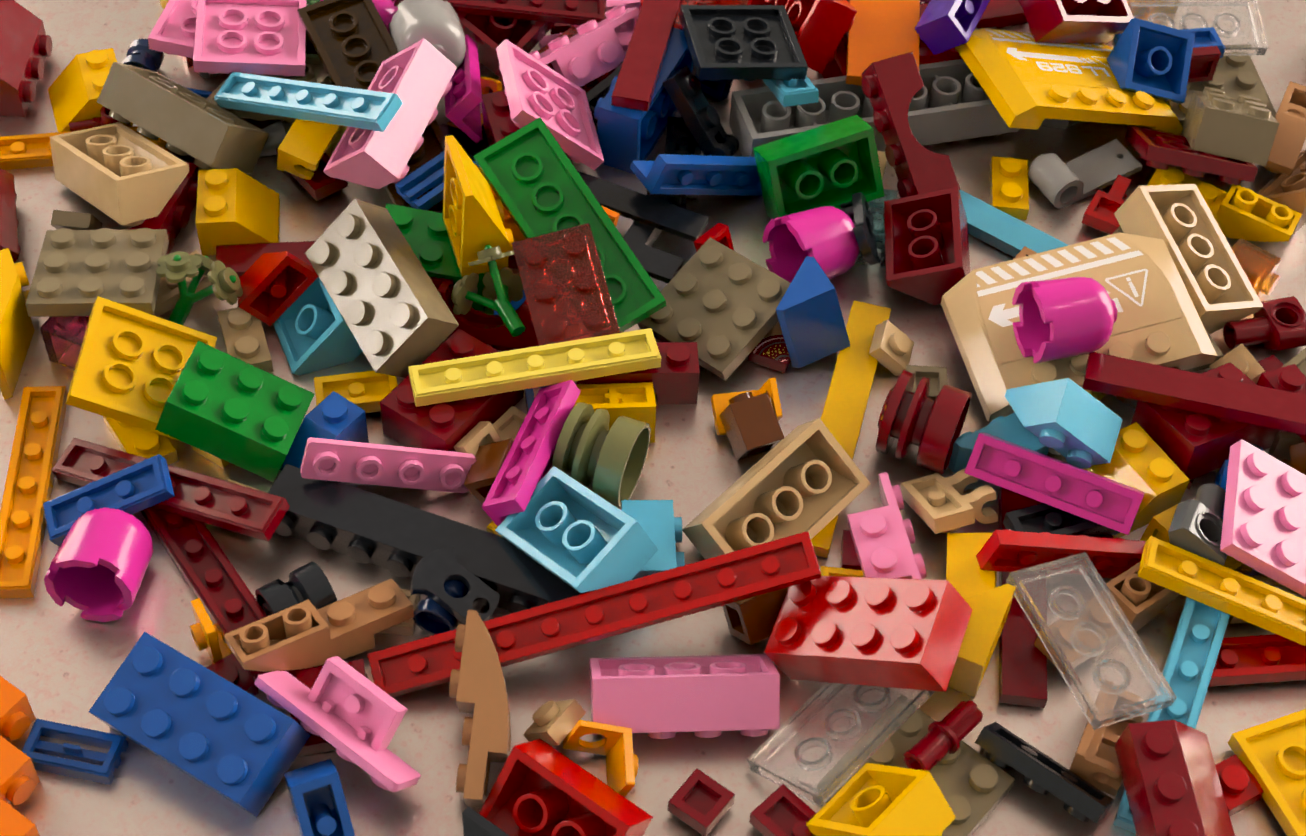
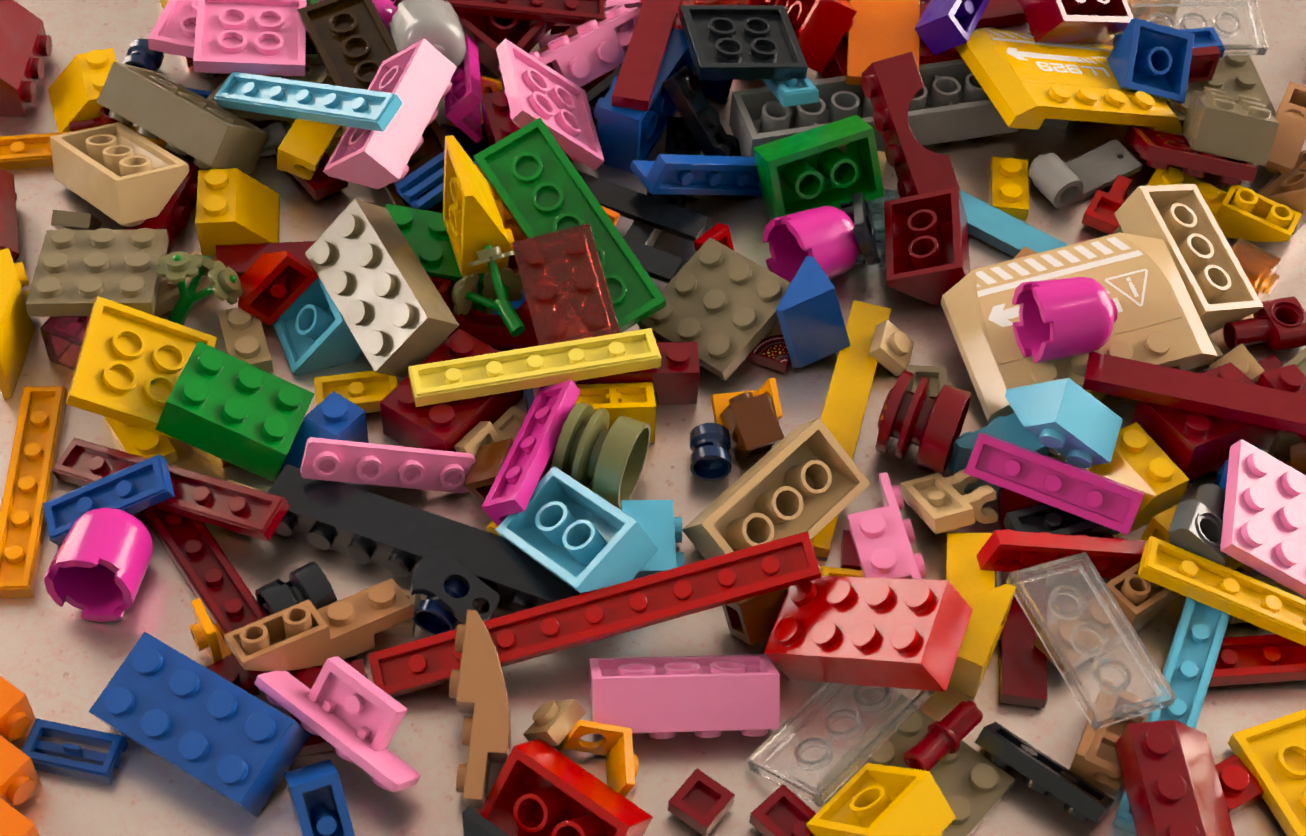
none -> dark blue wheel [690,423,731,481]

